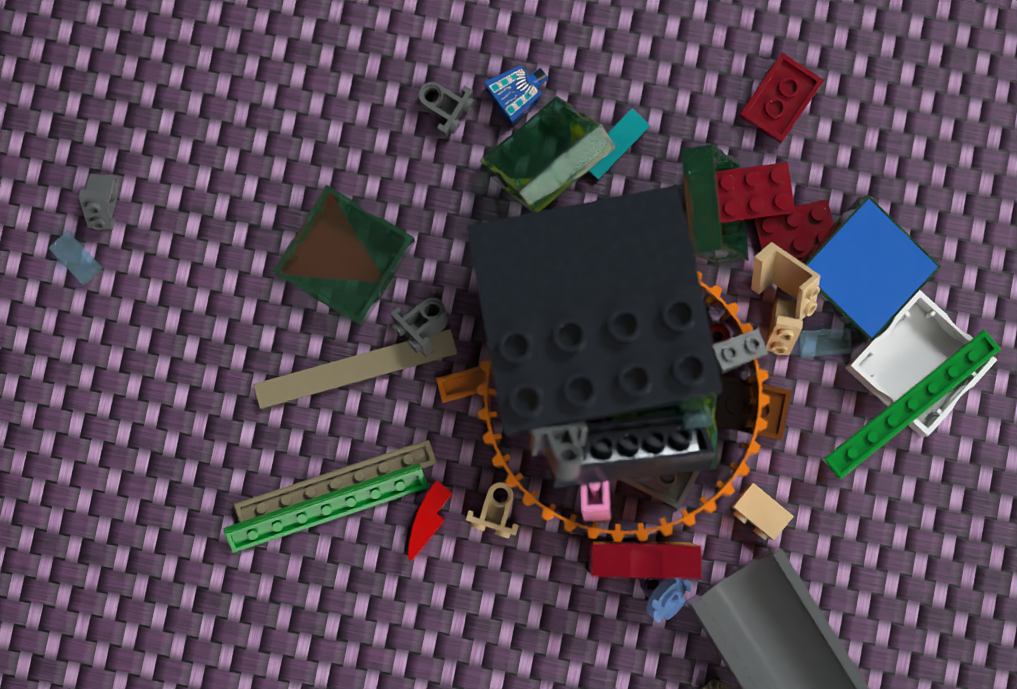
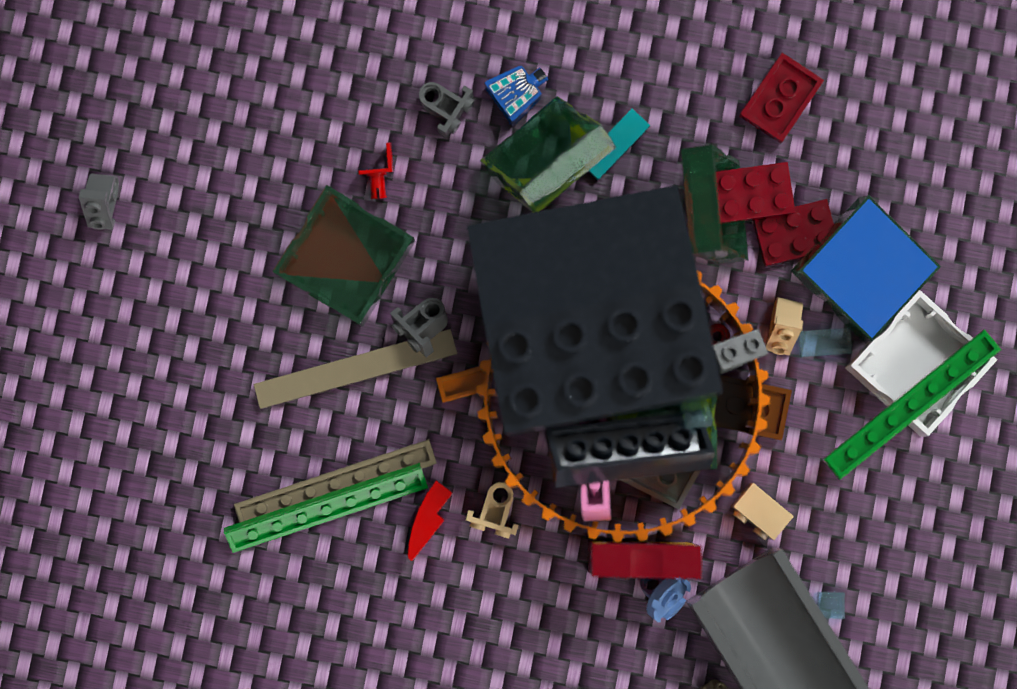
clear light blue tile [49,231,103,285] -> none
dark grey pin [529,421,587,481] -> none
tan panel [751,242,820,320] -> none
none -> red bracket [358,142,394,199]
none -> clear light blue tile [817,592,845,619]

